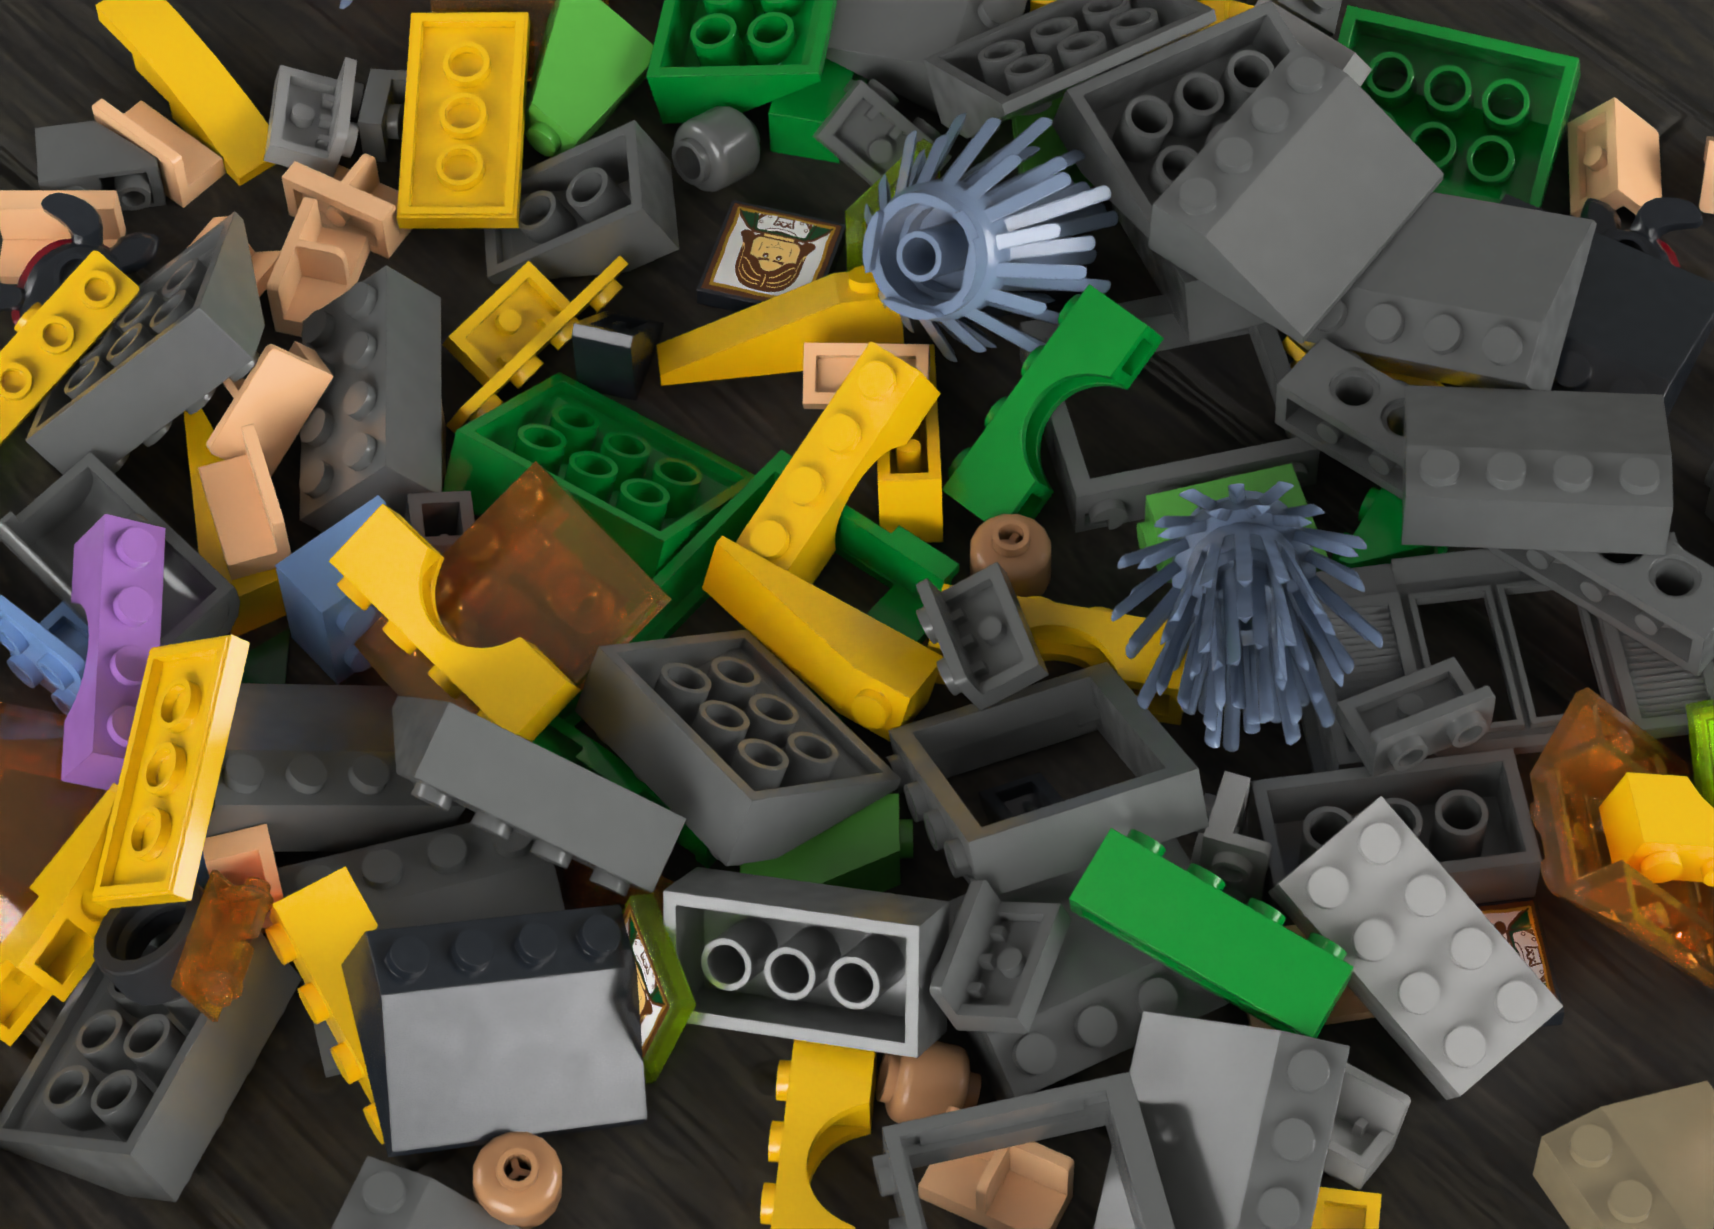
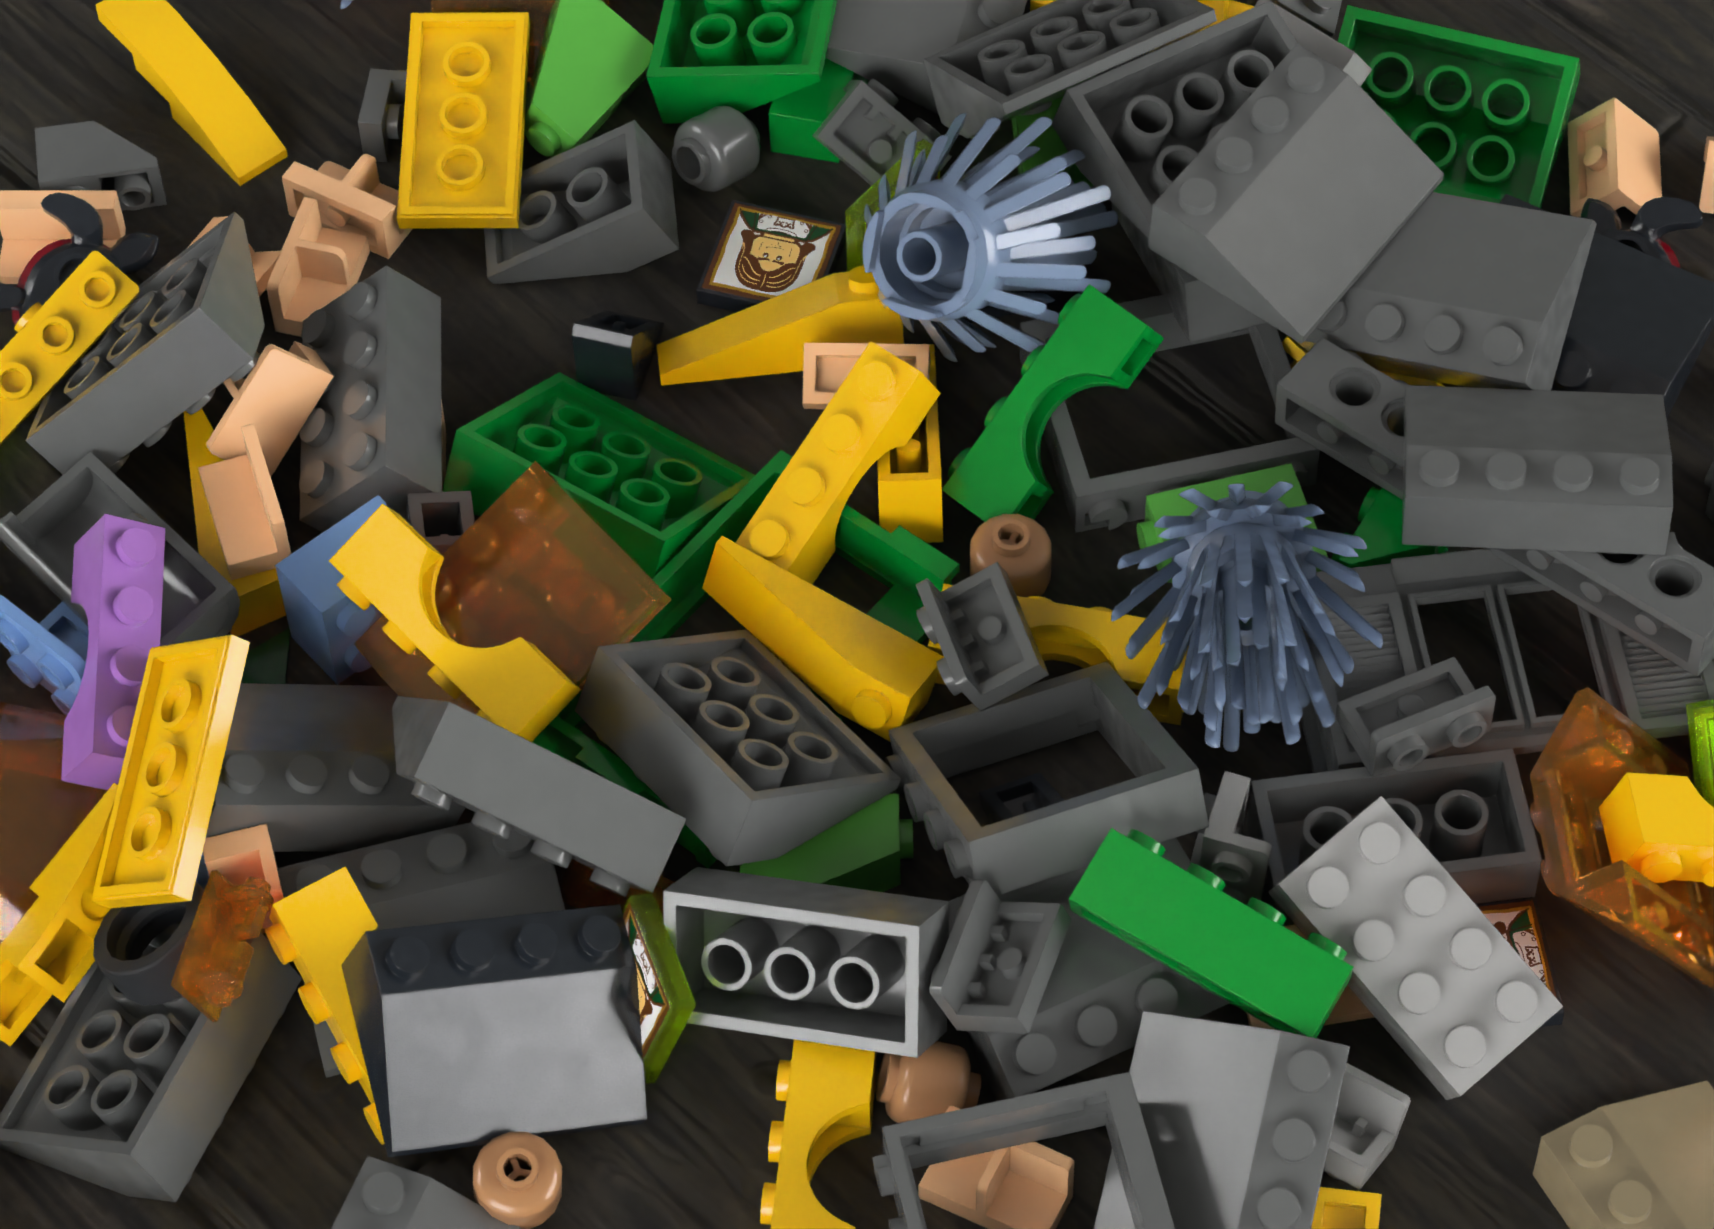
light nougat panel [92,98,226,208] -> none
light grey bracket [264,57,364,177] -> none
yellow bracket [442,256,628,434] -> none

